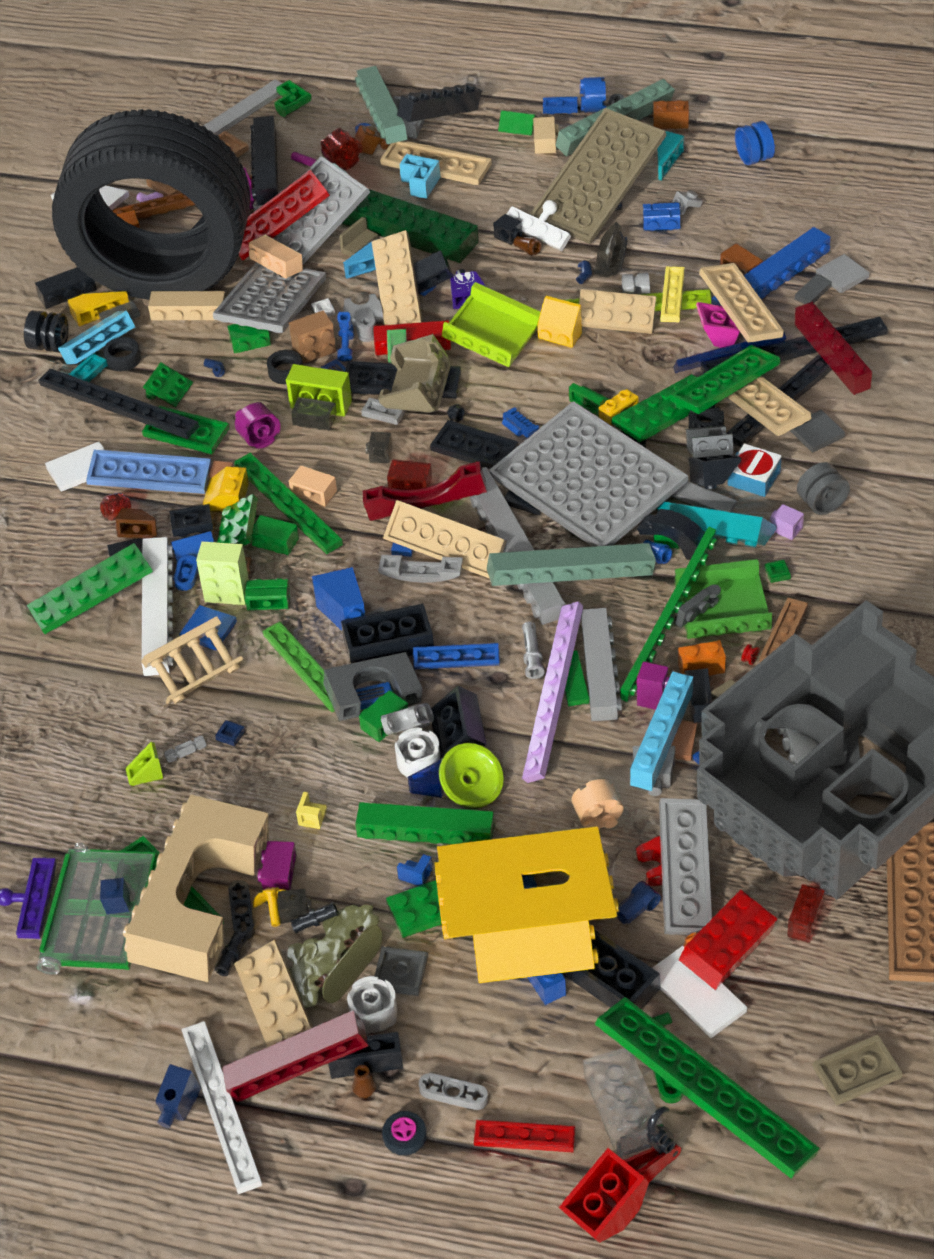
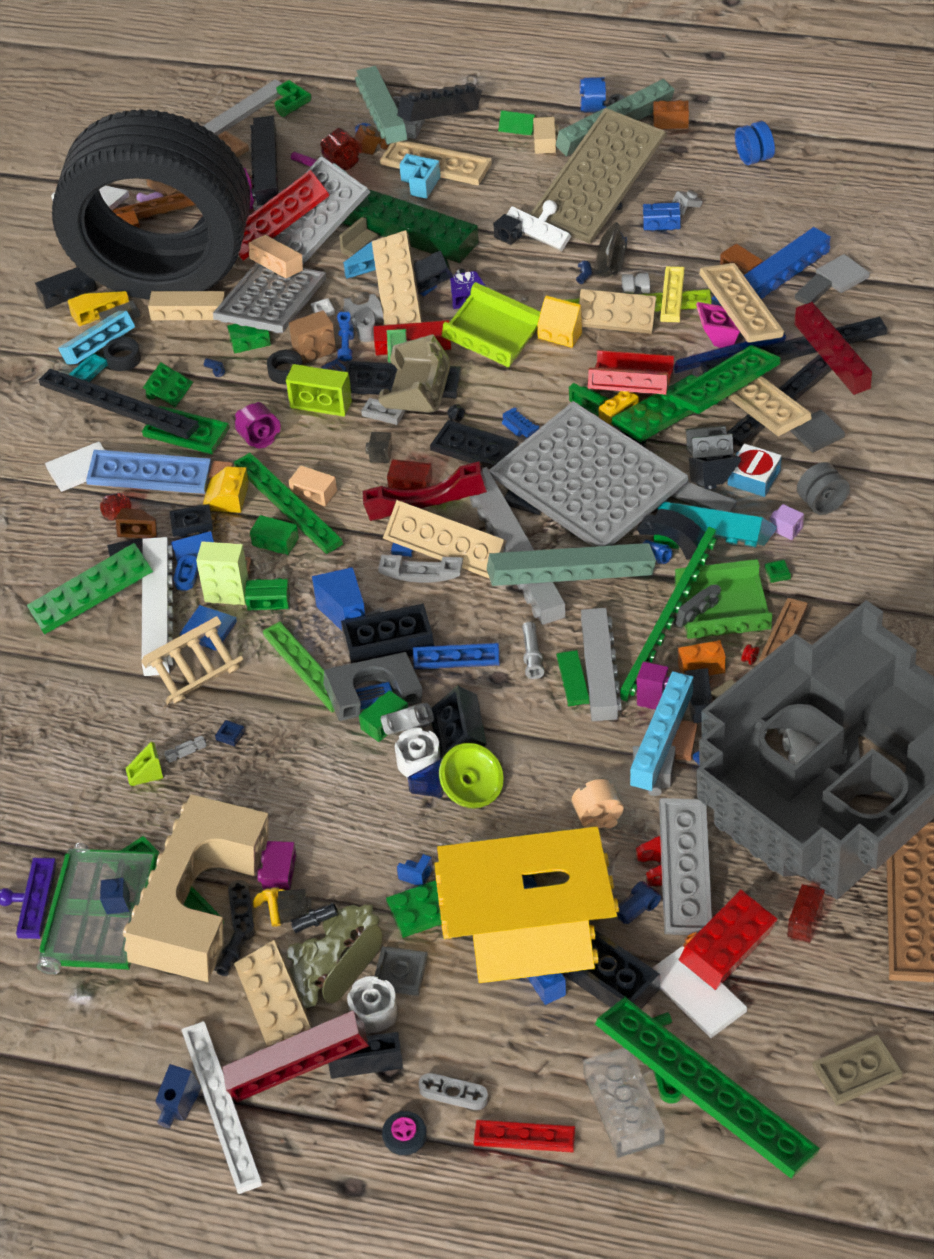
black wheel [24,310,69,353] -> none
green plate [217,494,258,546] -> none
clear smoke brick [291,397,337,431] -> none
light yellow panel [296,792,327,829] -> none
reddish brown cone [352,1065,376,1098] -> none
green brick [355,802,495,844] -> none
reddish brown cone [514,236,542,256] -> none
lavender plate [522,601,583,783] -> none
blue plate [543,97,578,114] -> none
red slope [558,1106,681,1243] -> none
teal slope [657,131,684,181] -> none
black tyre [688,405,724,429] -> none
none -> red panel [588,350,674,394]

